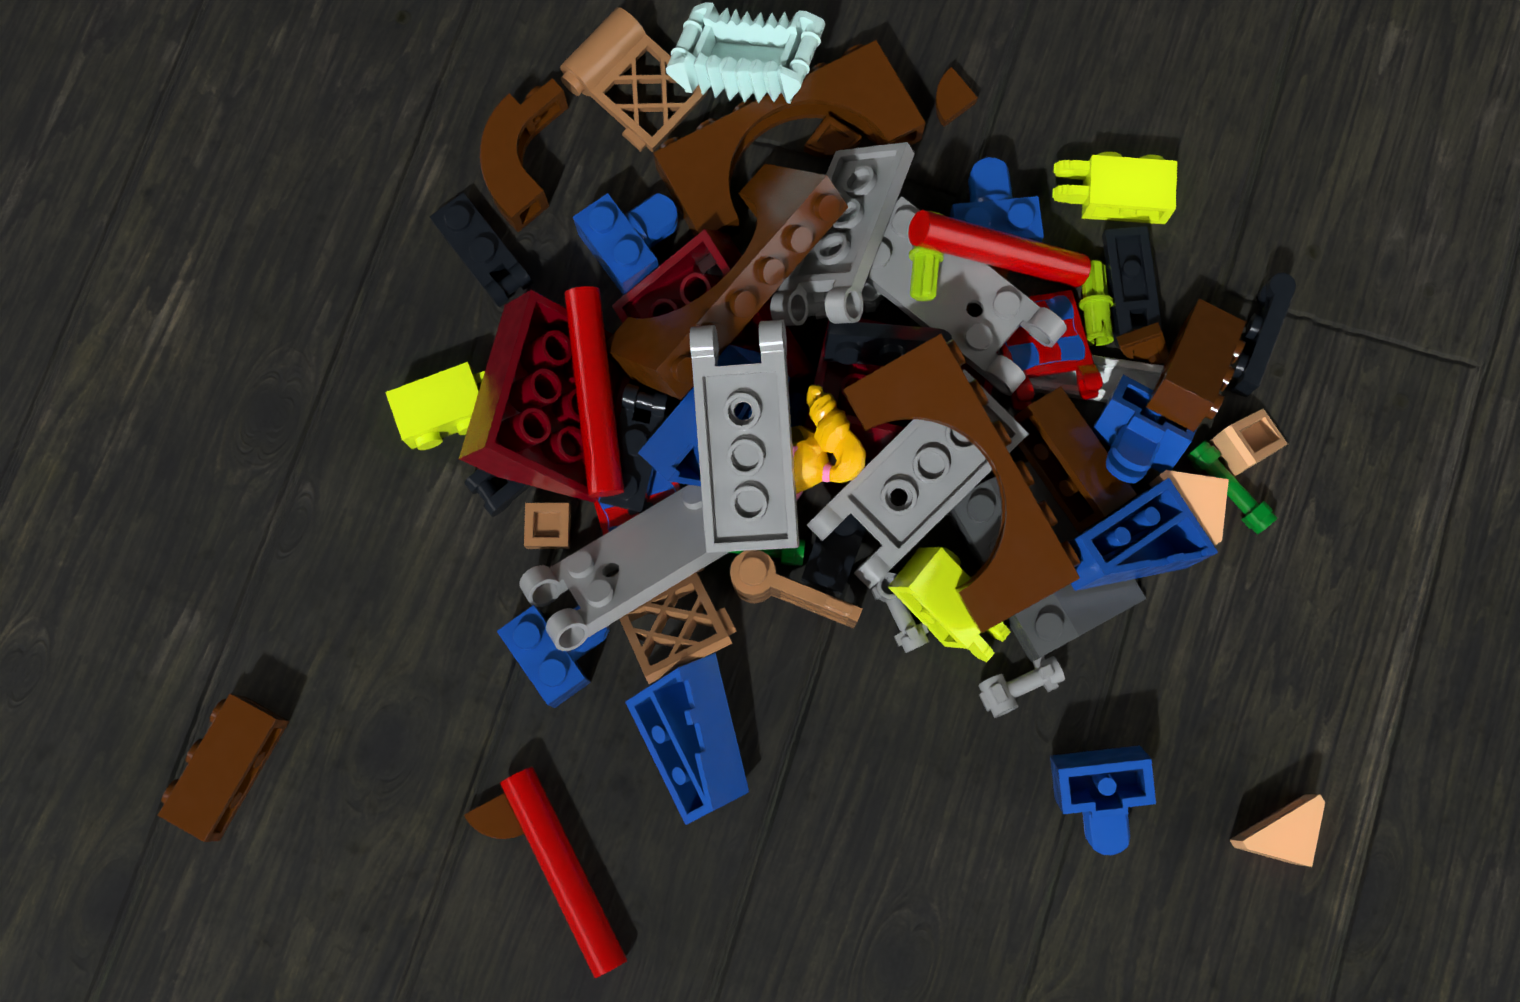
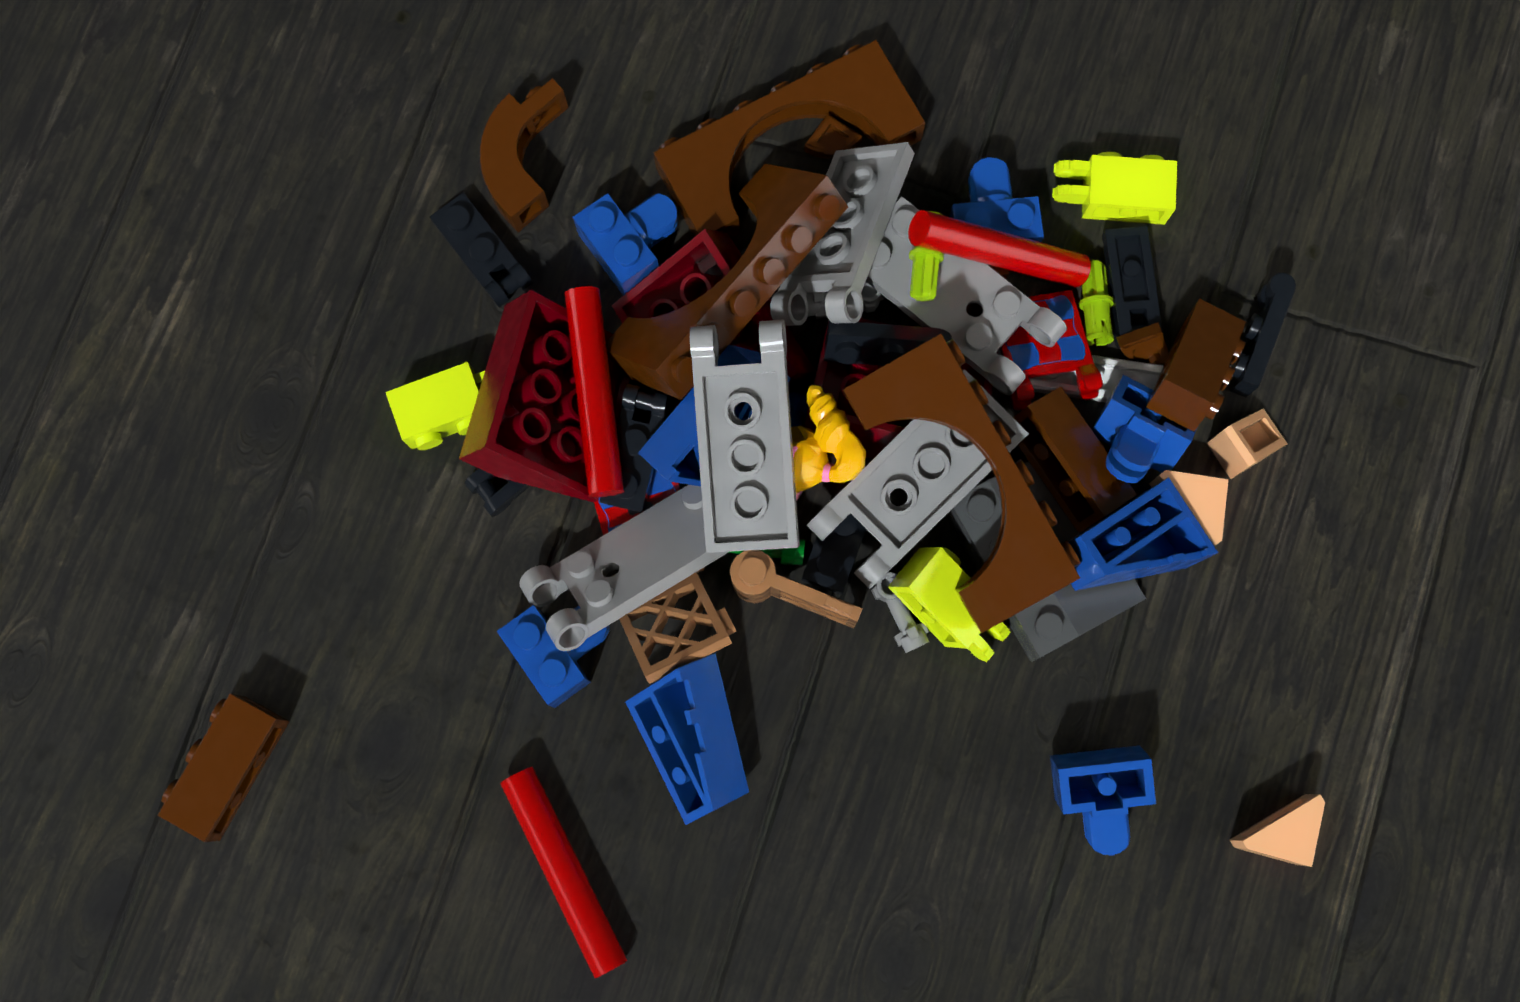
reddish brown tile [464,793,524,839] -> none
medium nougat plate [524,503,571,549] -> none
medium nougat piece [560,7,708,152] -> none
light aqua piece [666,2,825,104] -> none
reddish brown tile [935,67,978,127] -> none
light grey bar [978,656,1065,718] -> none
green bar [1186,440,1278,535] -> none

